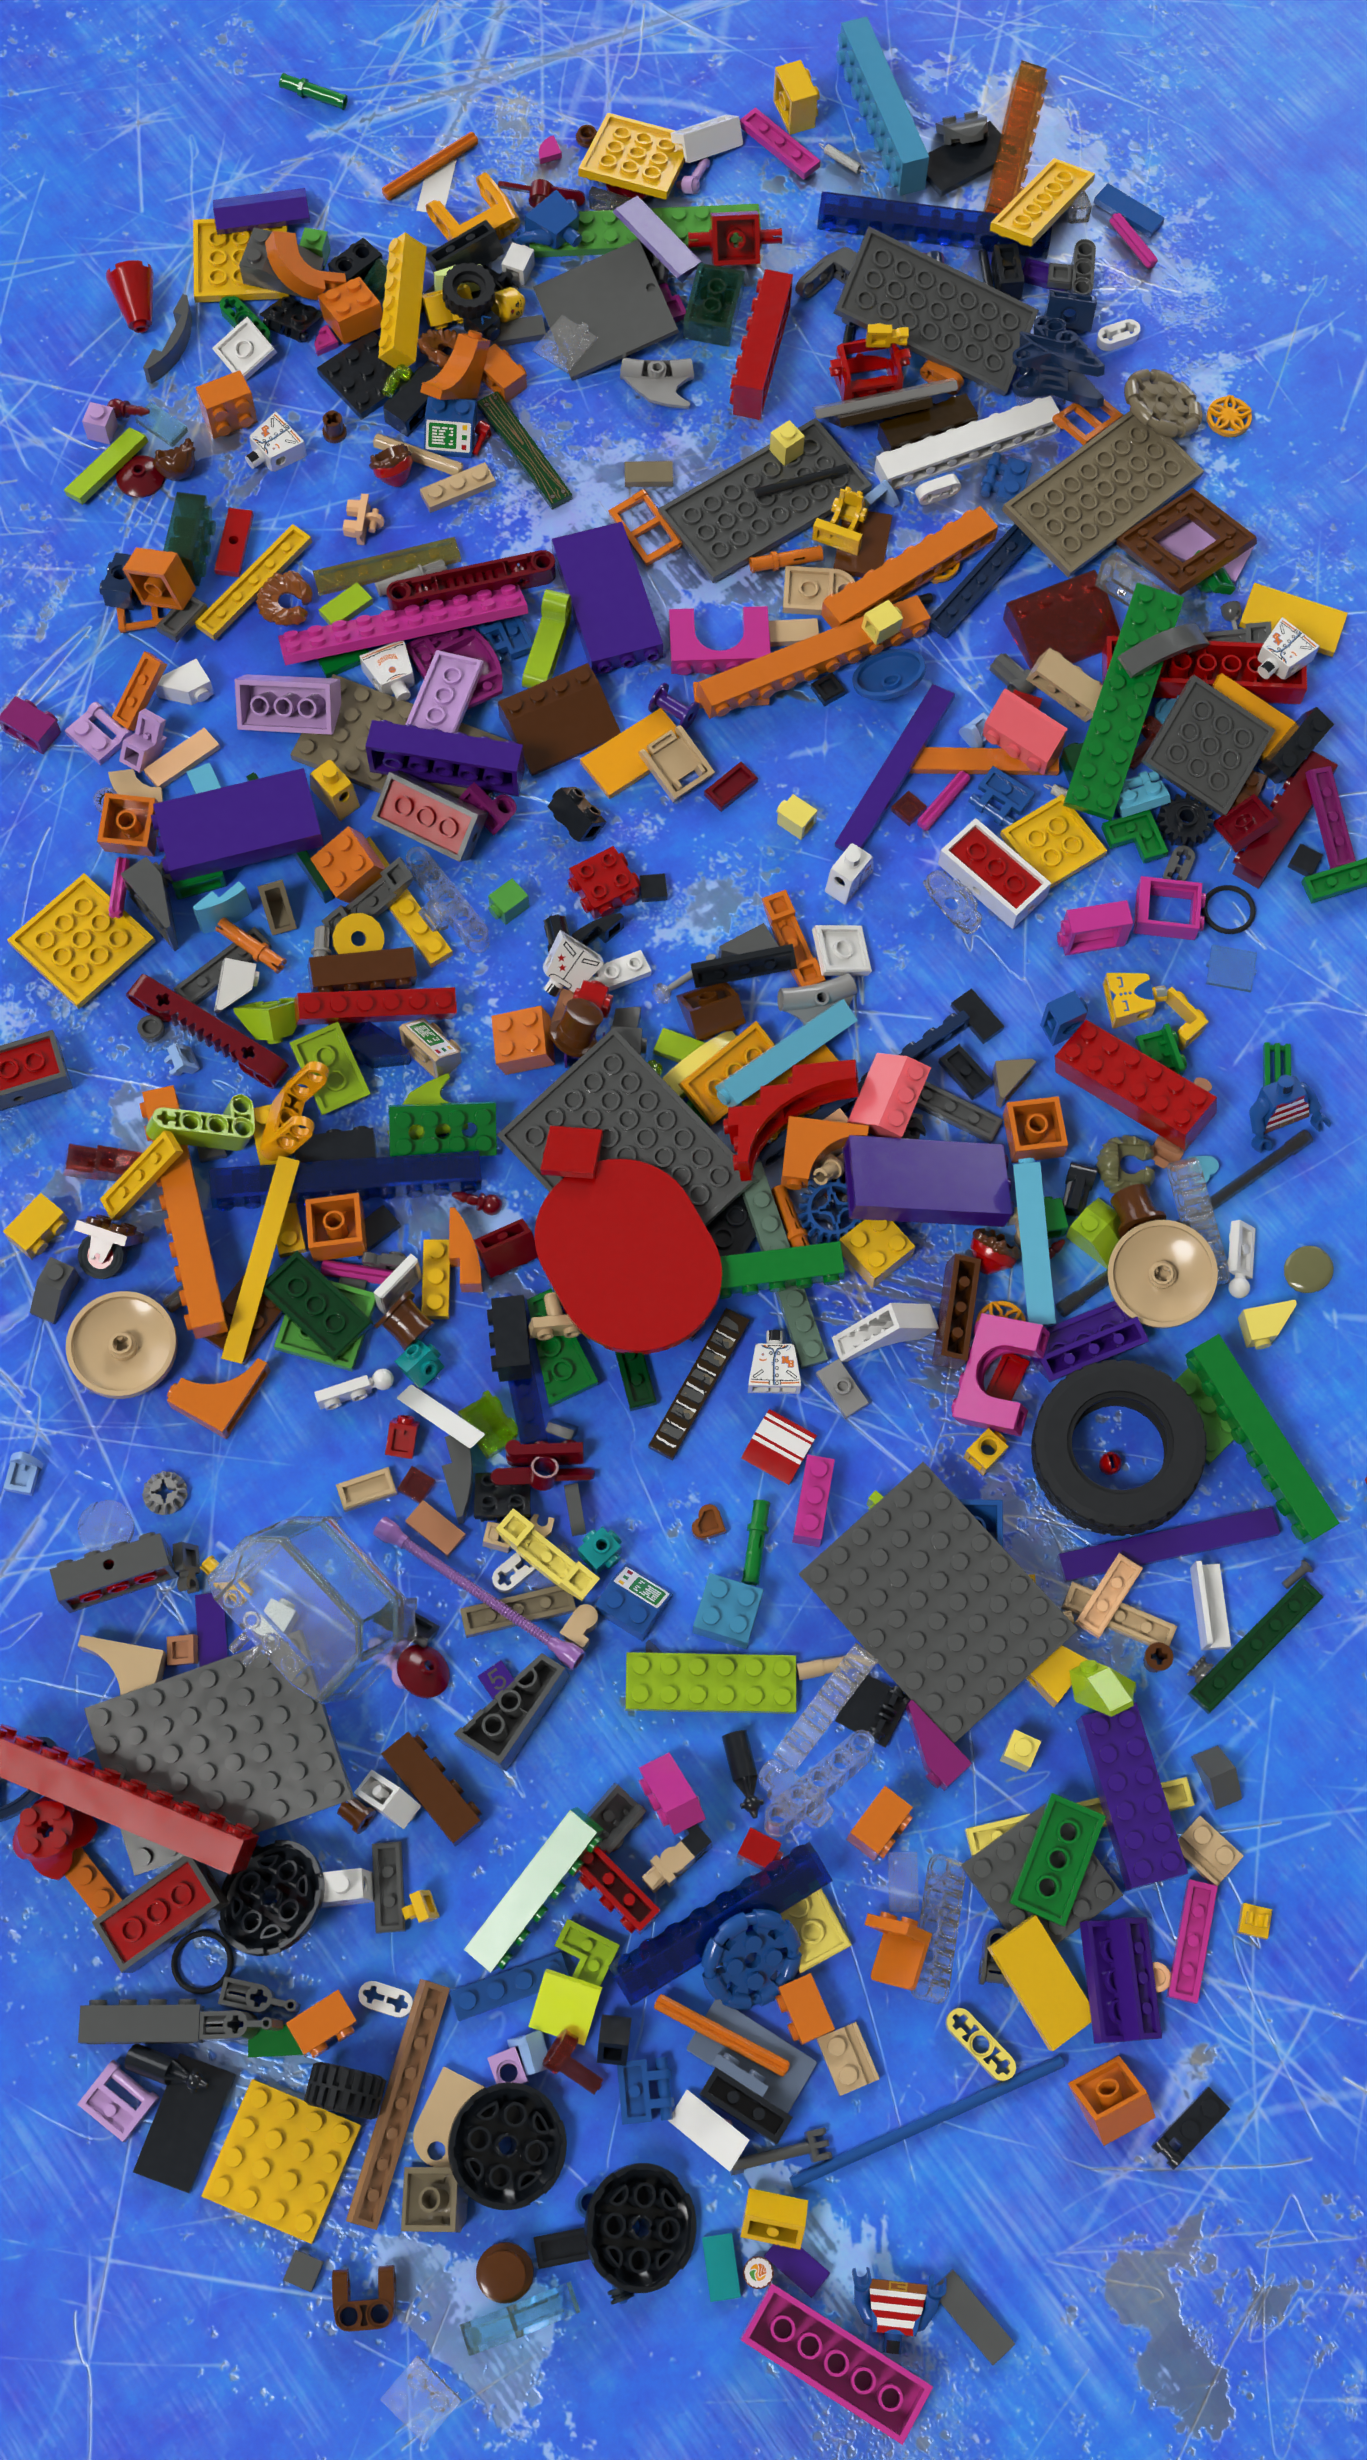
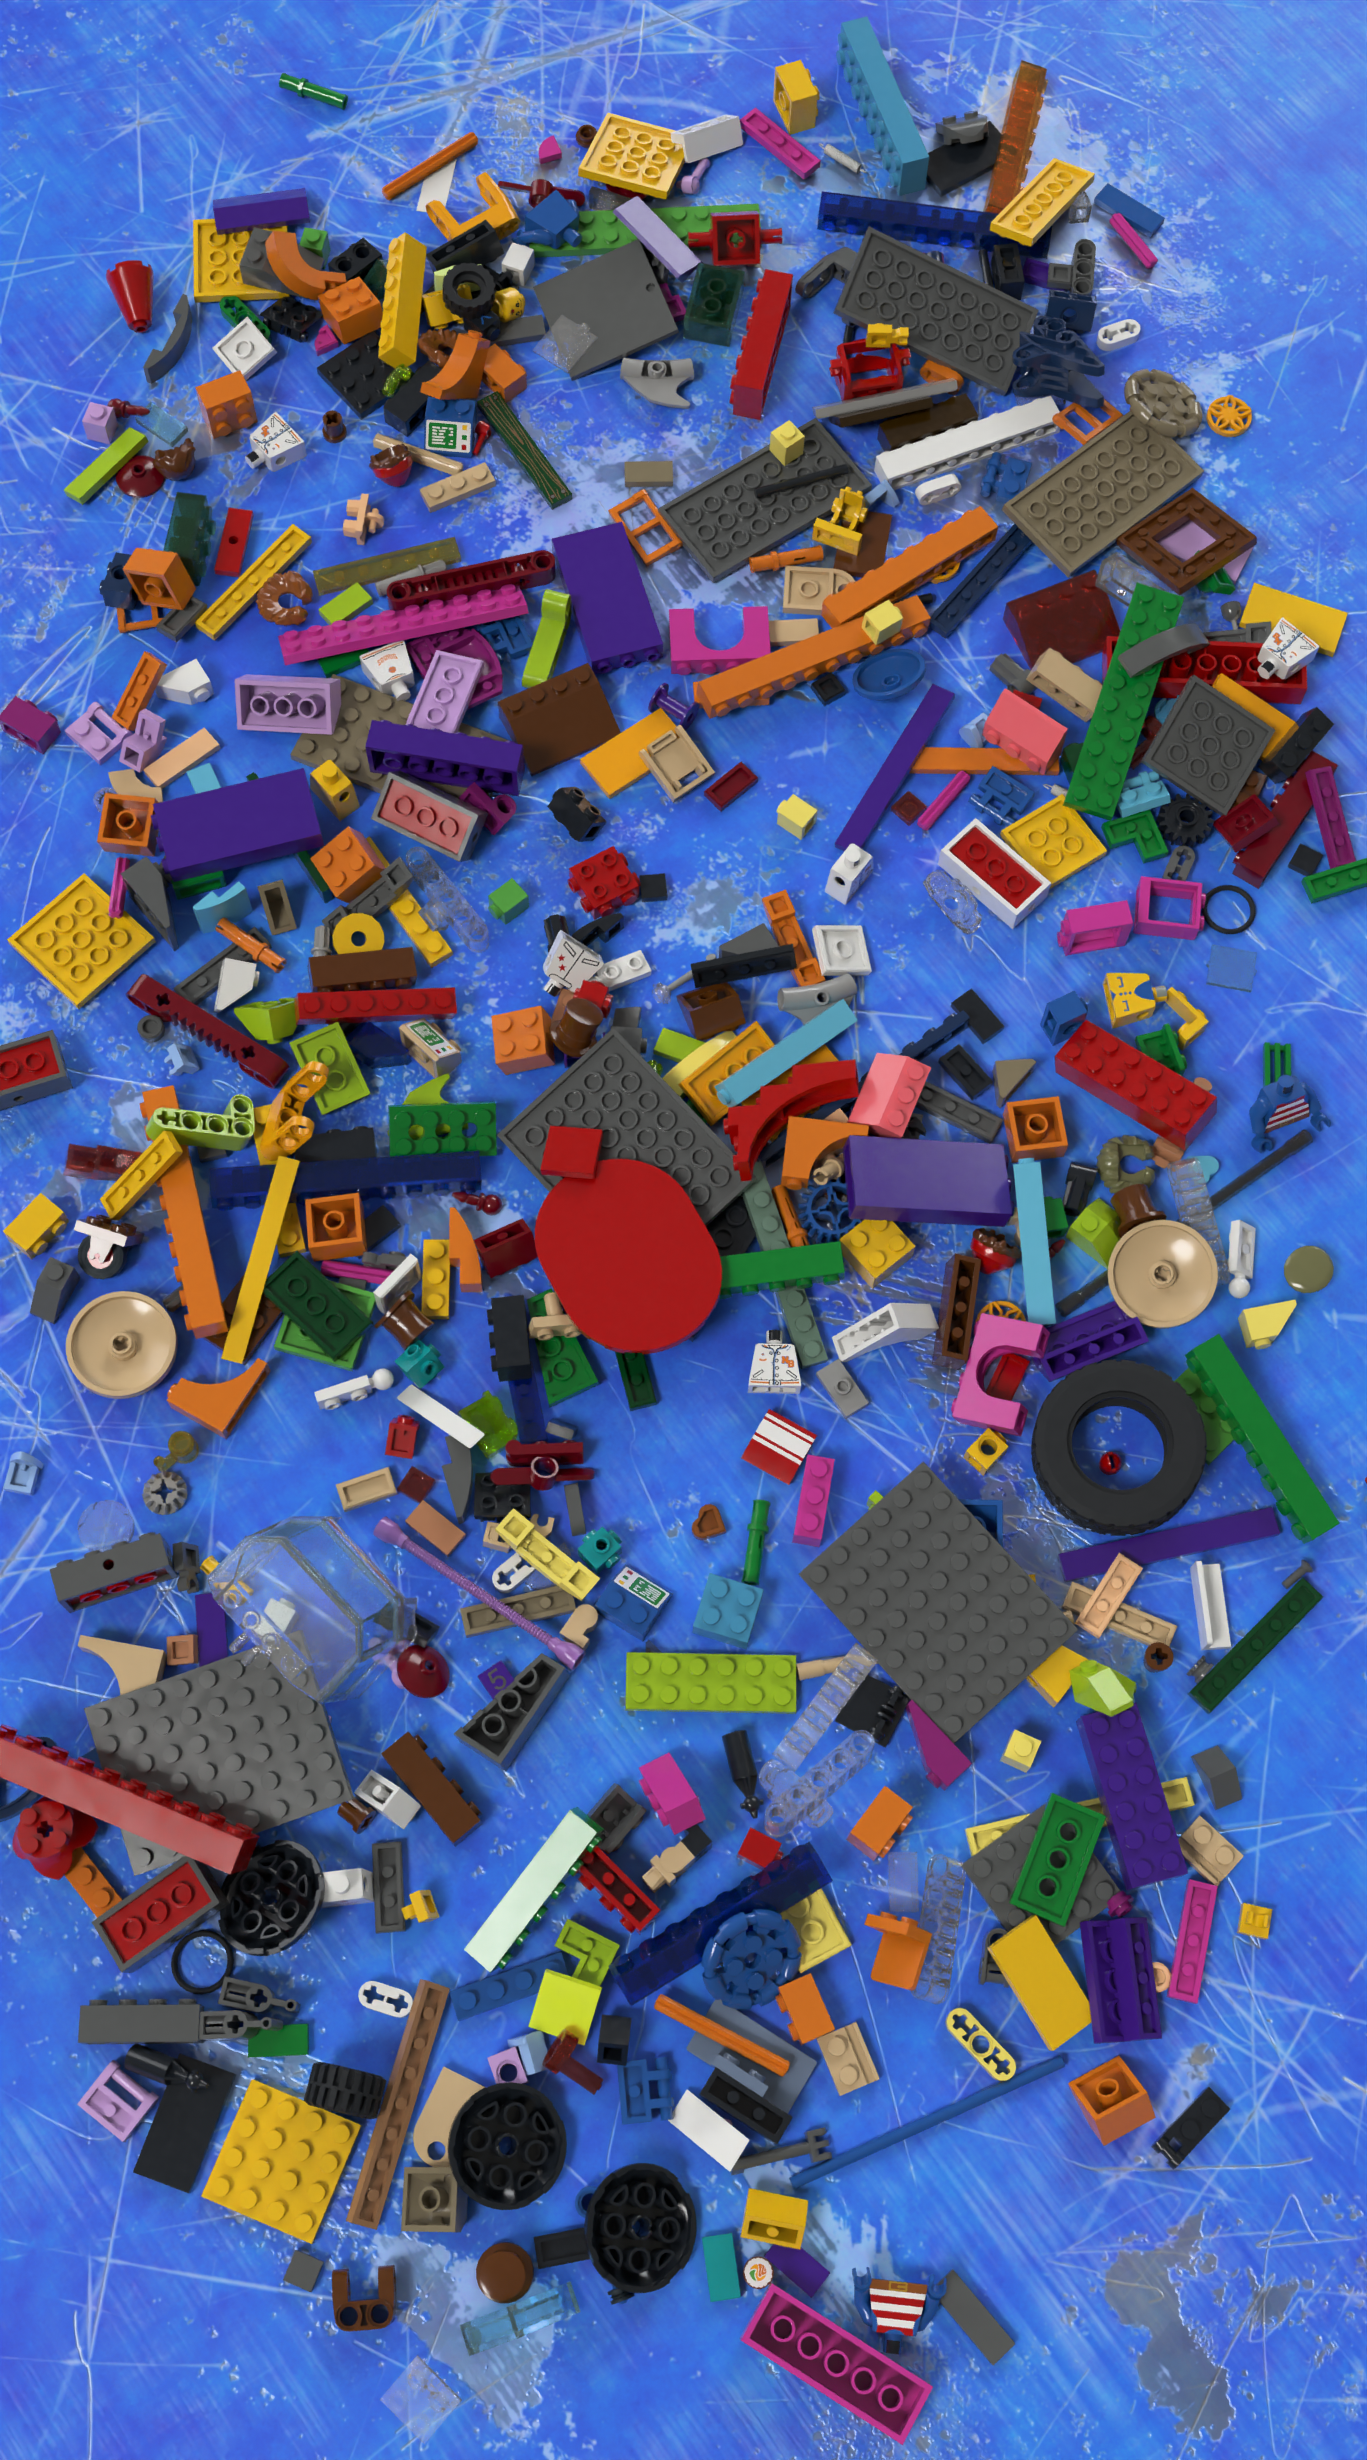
orange brick [286,1990,357,2059] -> none
tile [648,1308,750,1461] -> none
none -> clear yellow piece [153,1431,199,1472]
none -> magenta plate [1107,1891,1134,1918]

